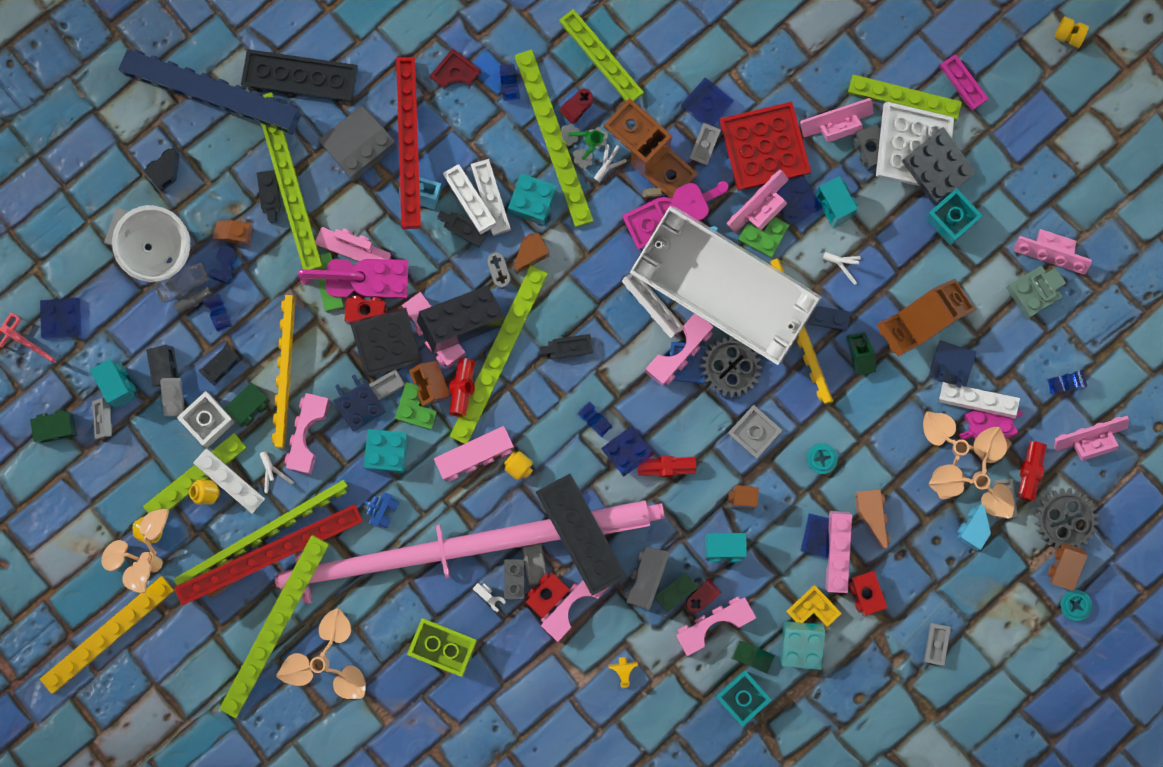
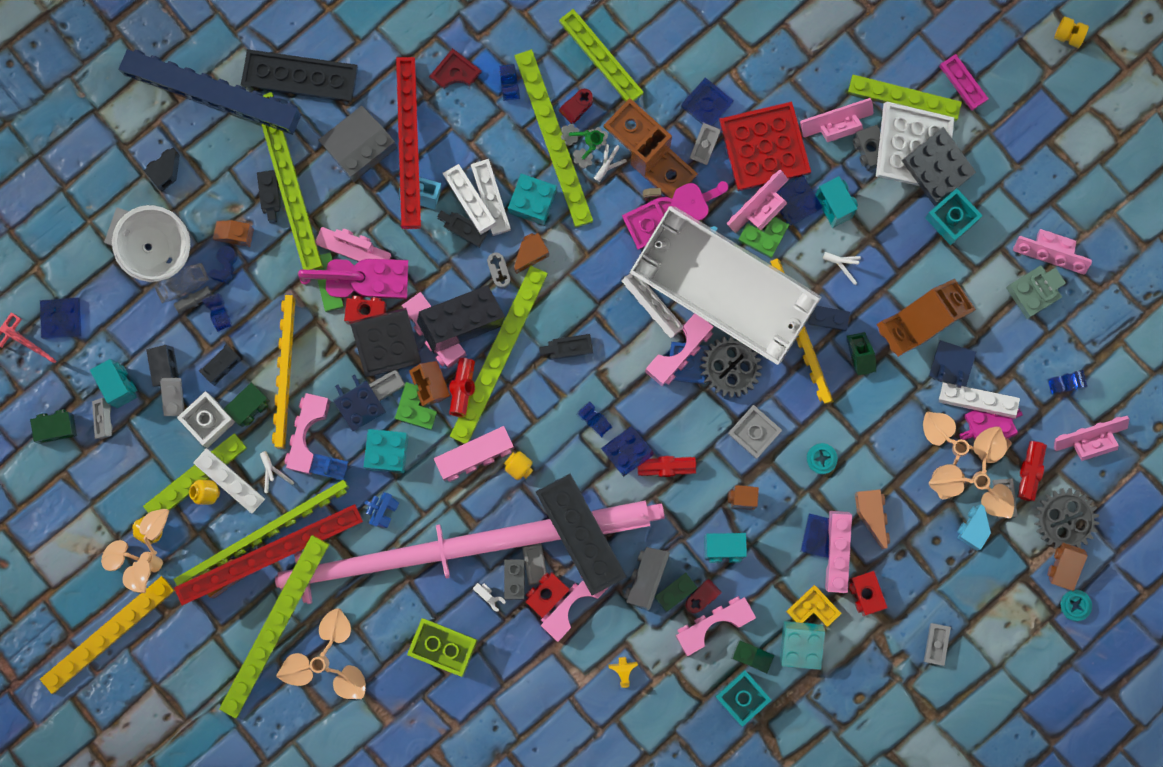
none -> blue hips [310,454,349,480]

